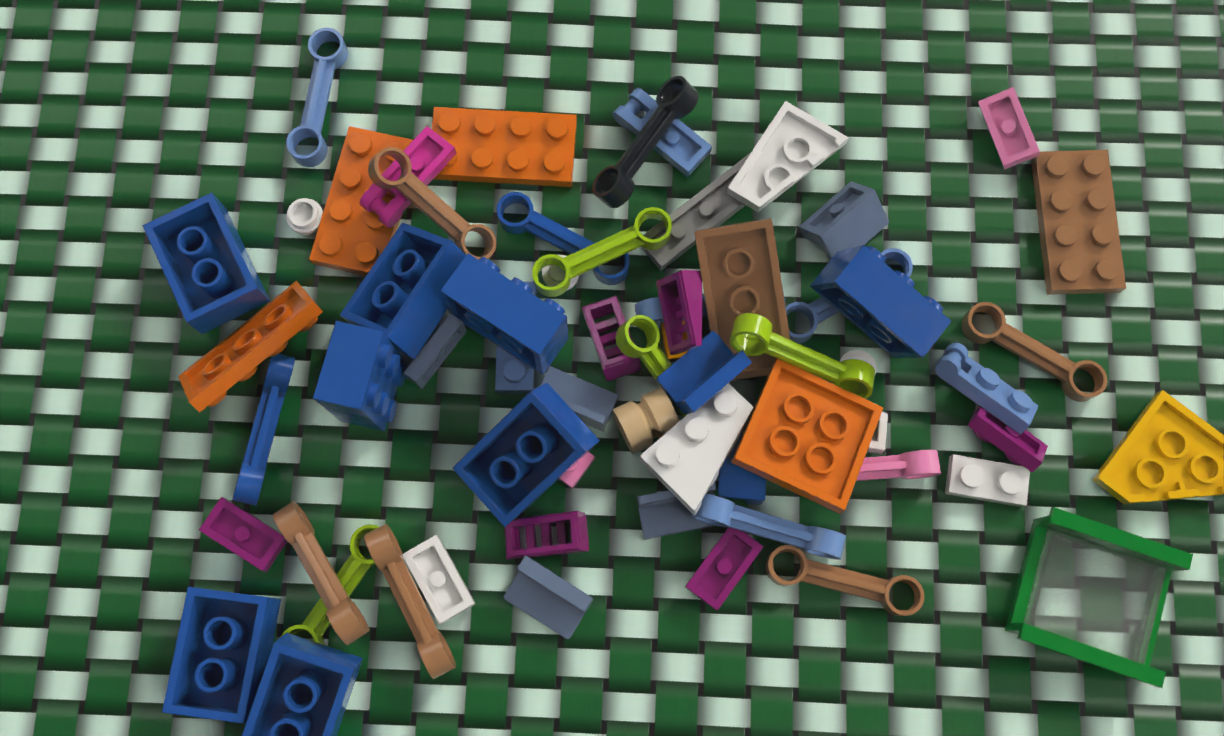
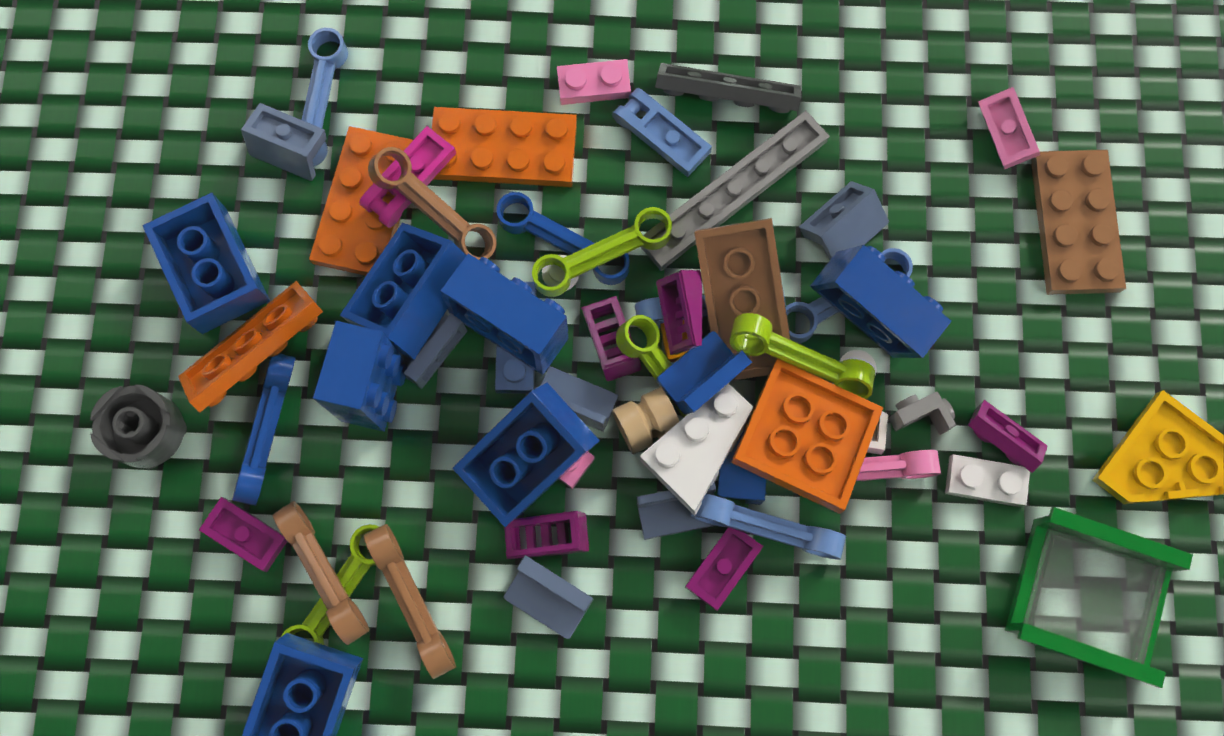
blue brick [162,587,281,724] -> none
white plate [286,198,323,235] -> none
white plate [403,535,476,624] -> none
black piece [592,76,699,208] -> none
white wing [726,101,849,212] -> none
medium nougat piece [765,545,924,616] -> none
medium blue plate [935,343,1038,435] -> none
medium nougat piece [962,302,1107,402] -> none
none -> dark grey brick [90,385,187,469]
none -> sand blue panel [241,103,327,181]
none -> bright pink plate [557,59,631,105]
none -> dark grey plate [655,63,801,113]
none -> light grey bracket [888,391,956,435]

